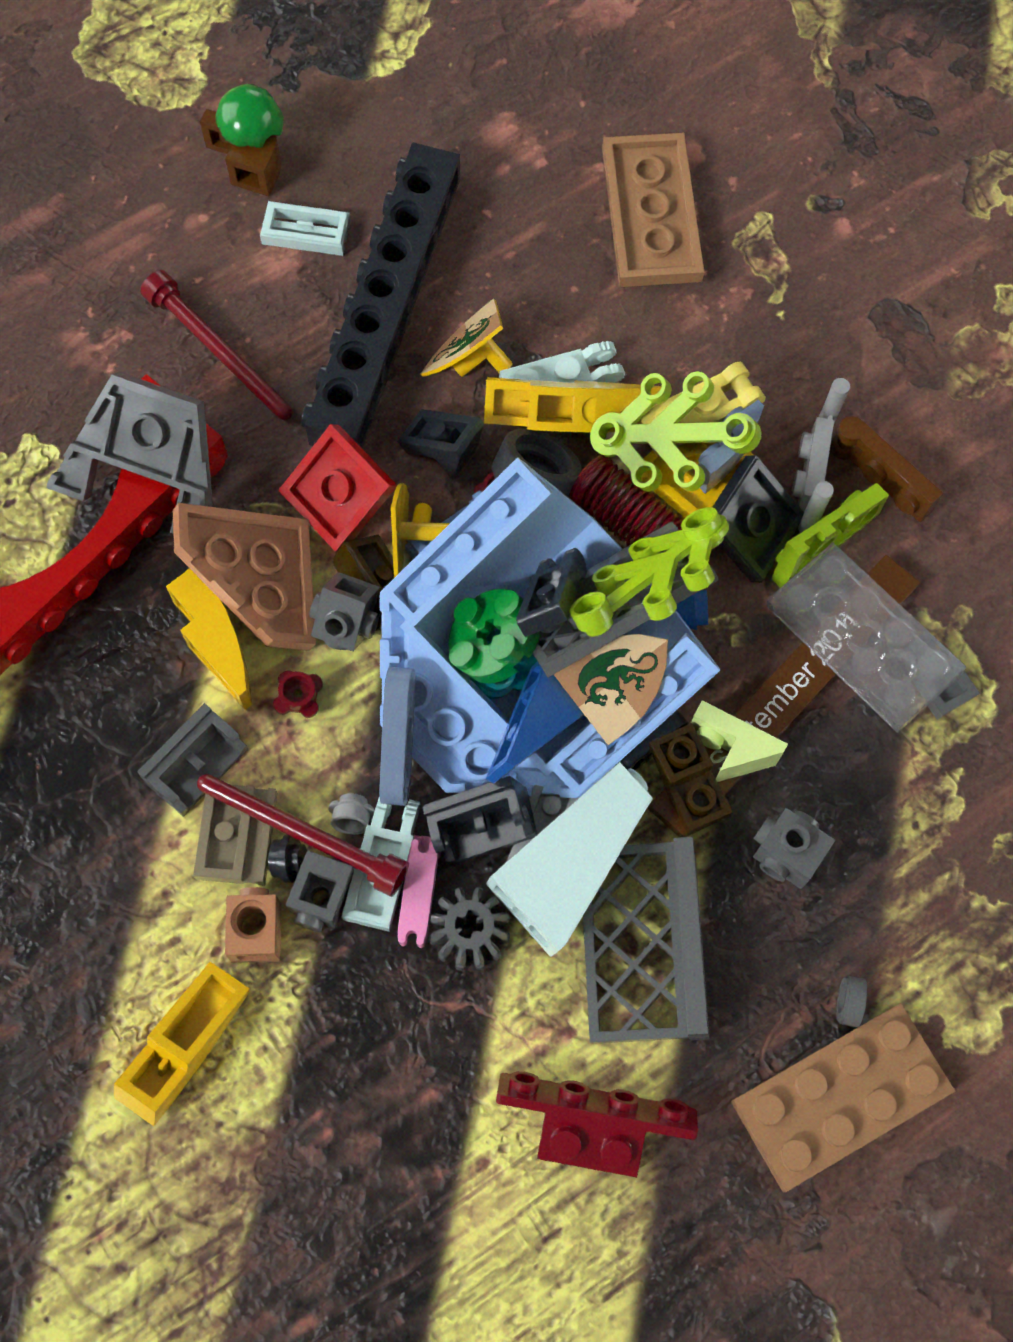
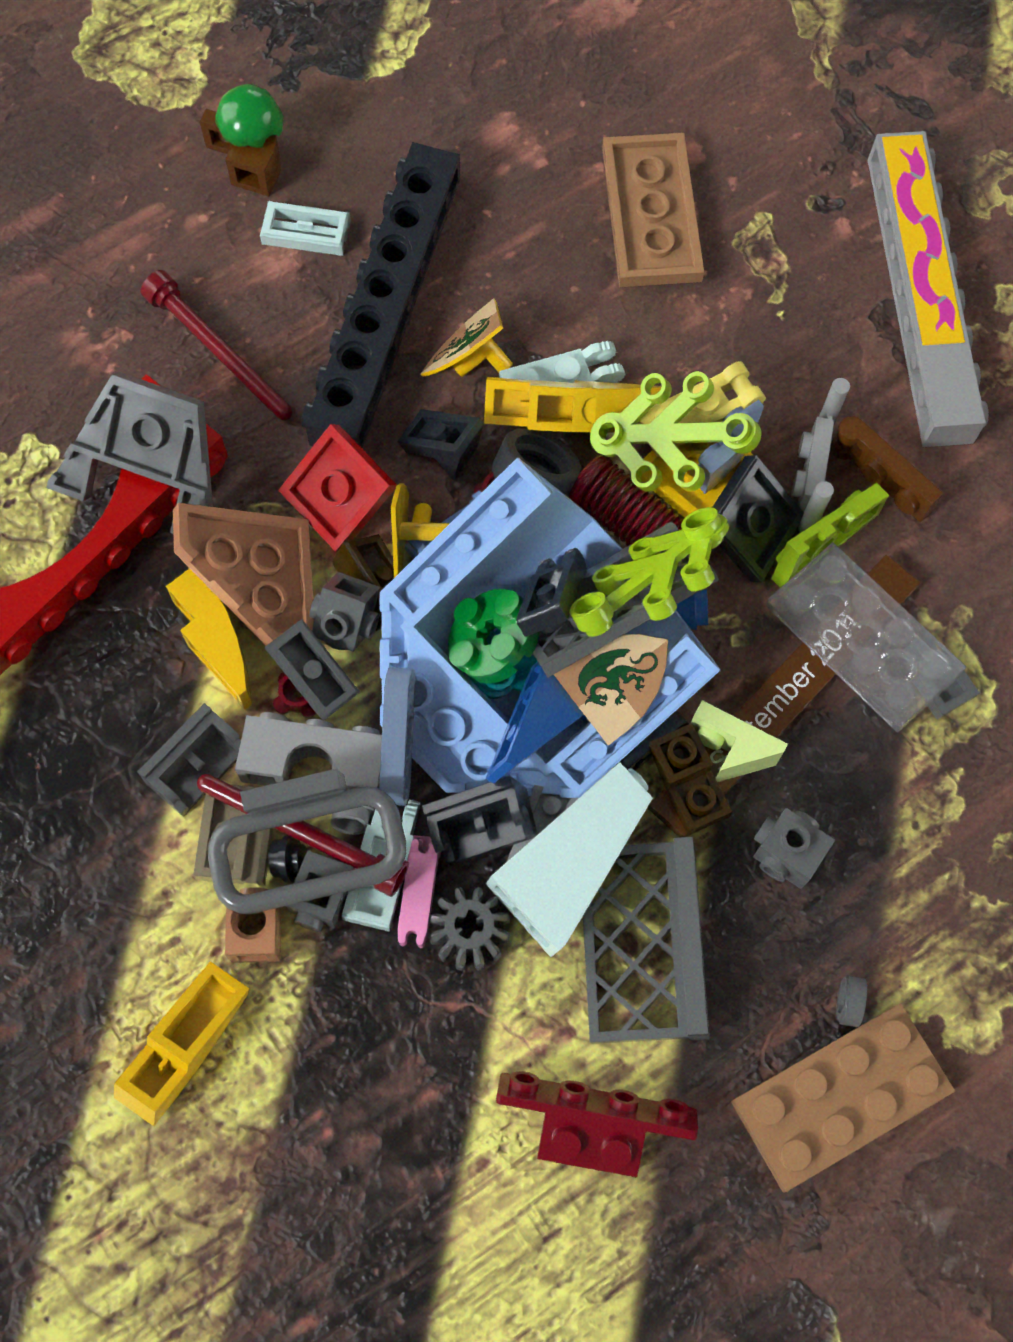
none -> dark grey bar [208,769,406,914]
none -> light grey arch [235,712,382,790]
none -> dark grey slope [265,619,360,720]
none -> brick [868,131,989,447]

